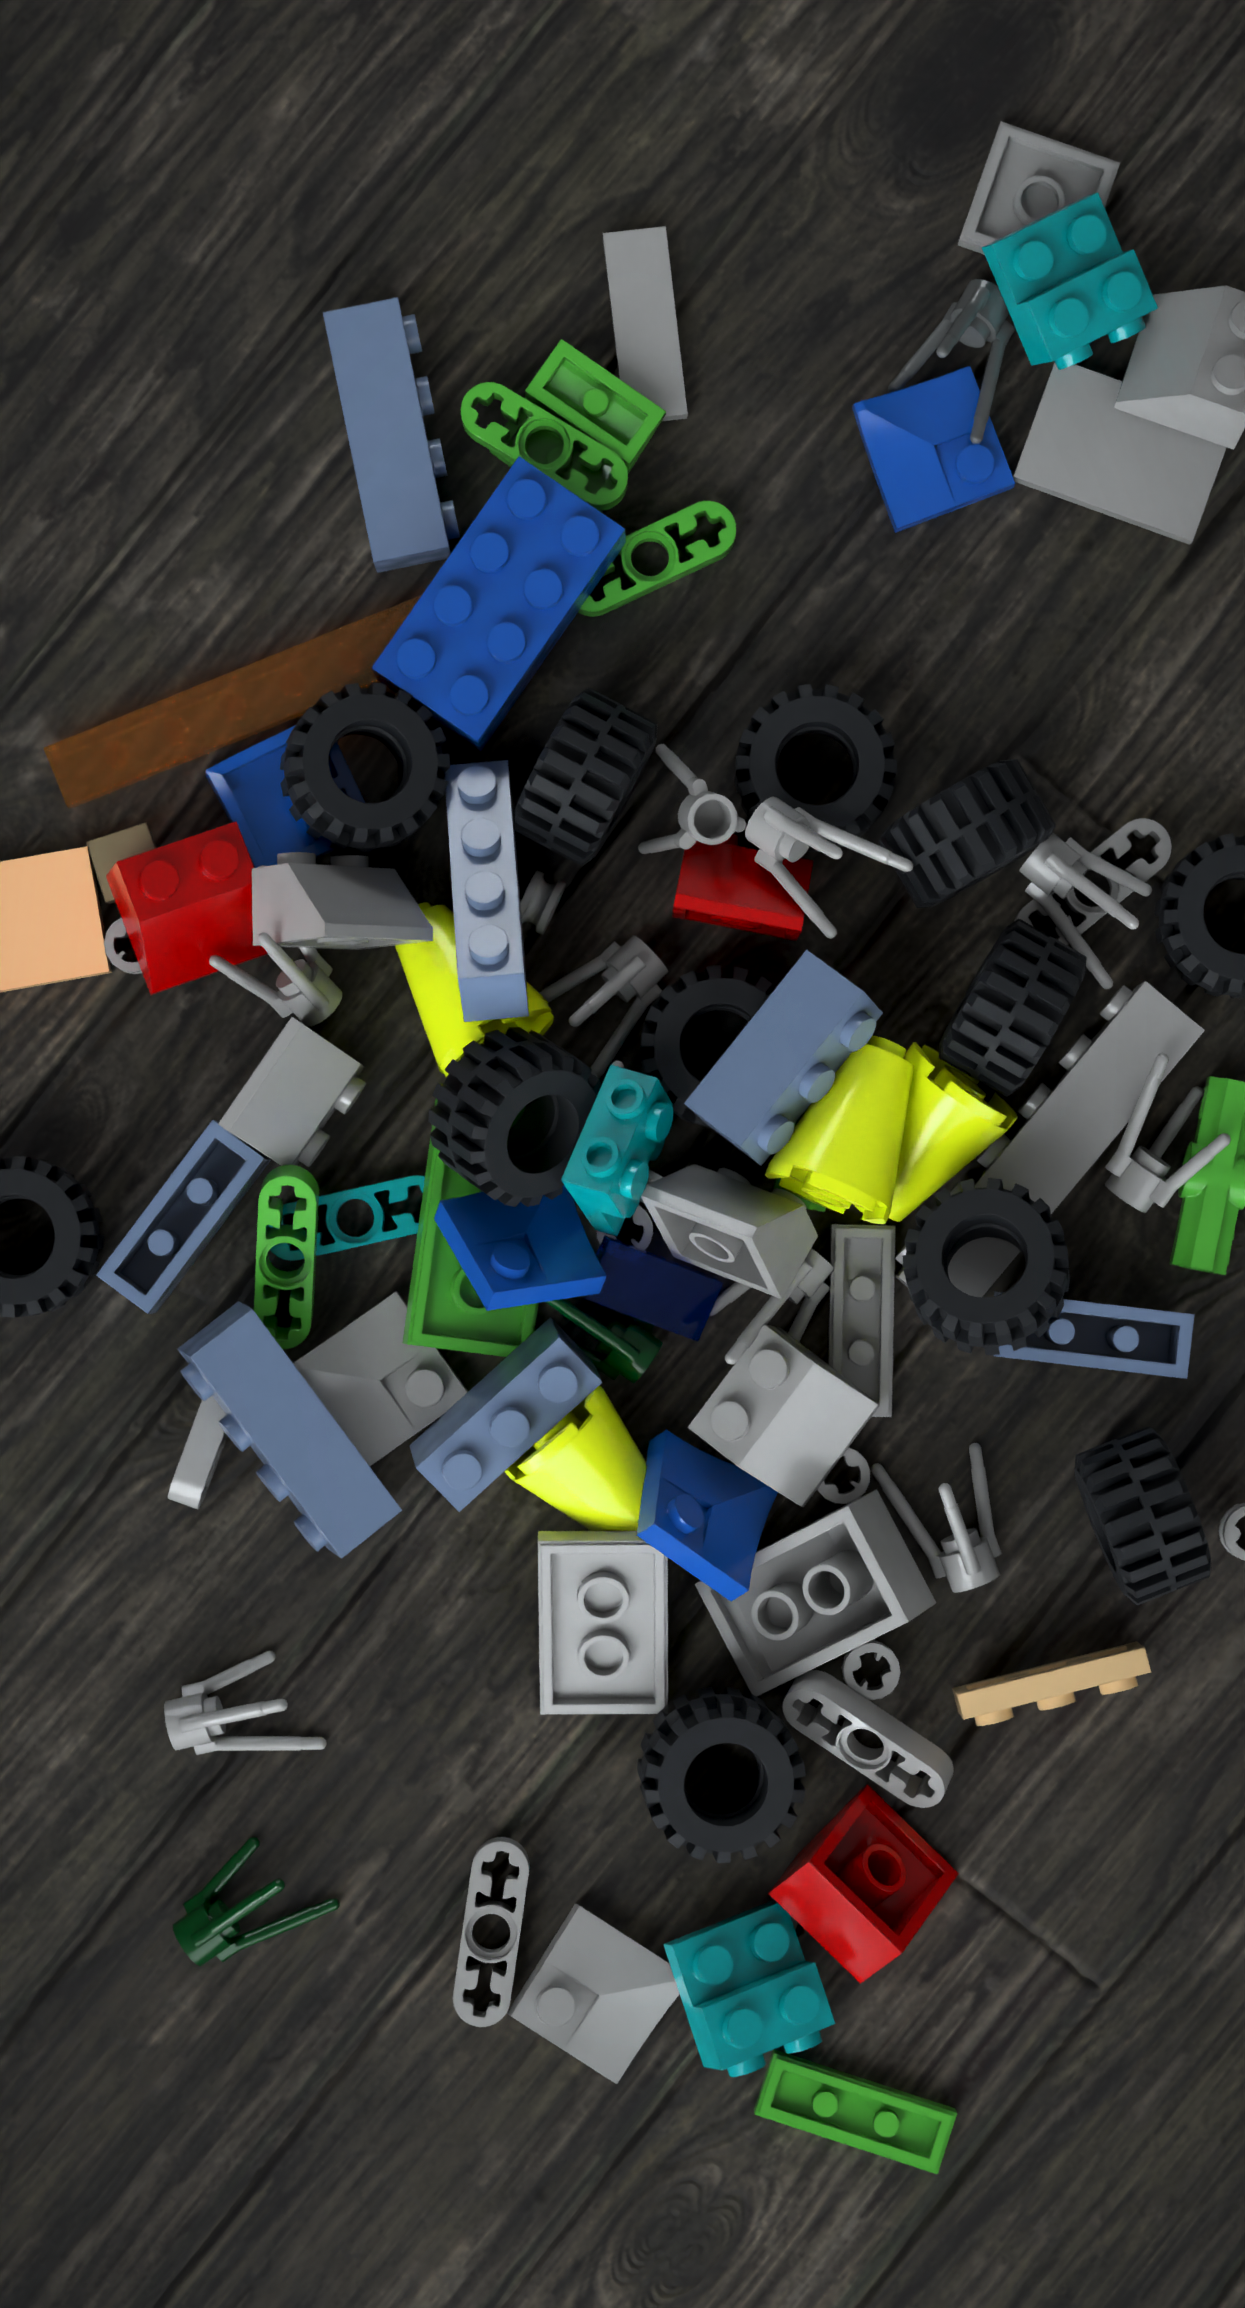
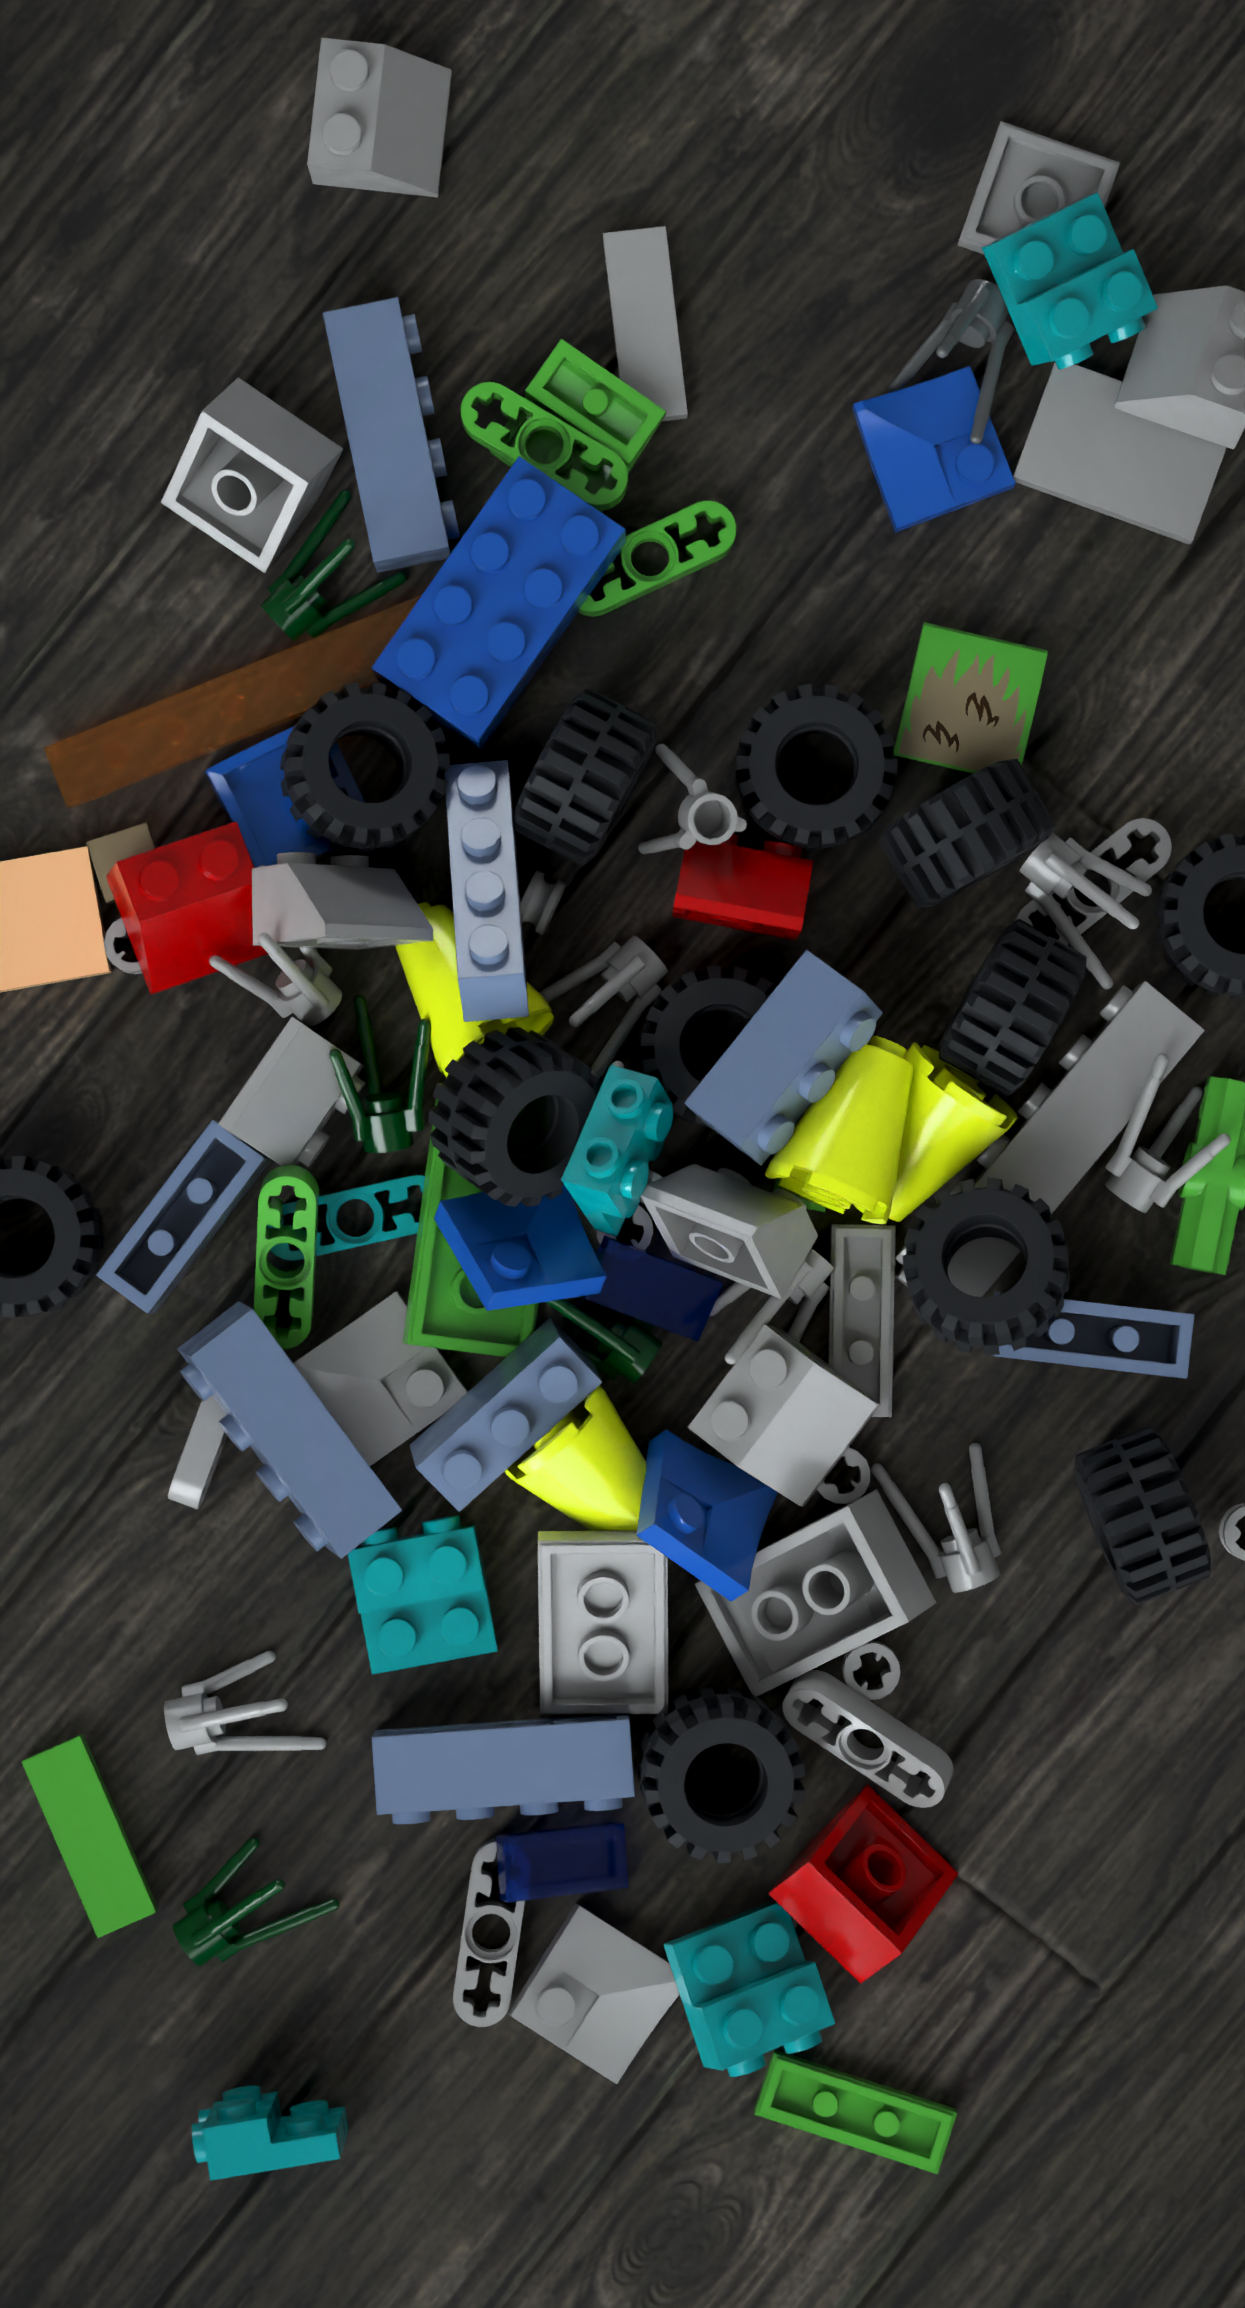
light grey plant [745,796,913,939] -> none
tan plate [952,1642,1151,1726] -> none
none -> bright green tile [21,1734,159,1938]
none -> light grey slope [161,378,343,573]
none -> teal plate [192,2085,349,2181]
none -> dark green plant [260,489,407,642]
none -> light grey slope [307,38,452,198]
none -> dark green plant [329,995,431,1153]
none -> teal plate [348,1515,498,1675]
none -> sand blue brick [372,1714,635,1824]
none -> clear blue tile [496,1821,629,1903]
none -> slope [893,622,1048,773]

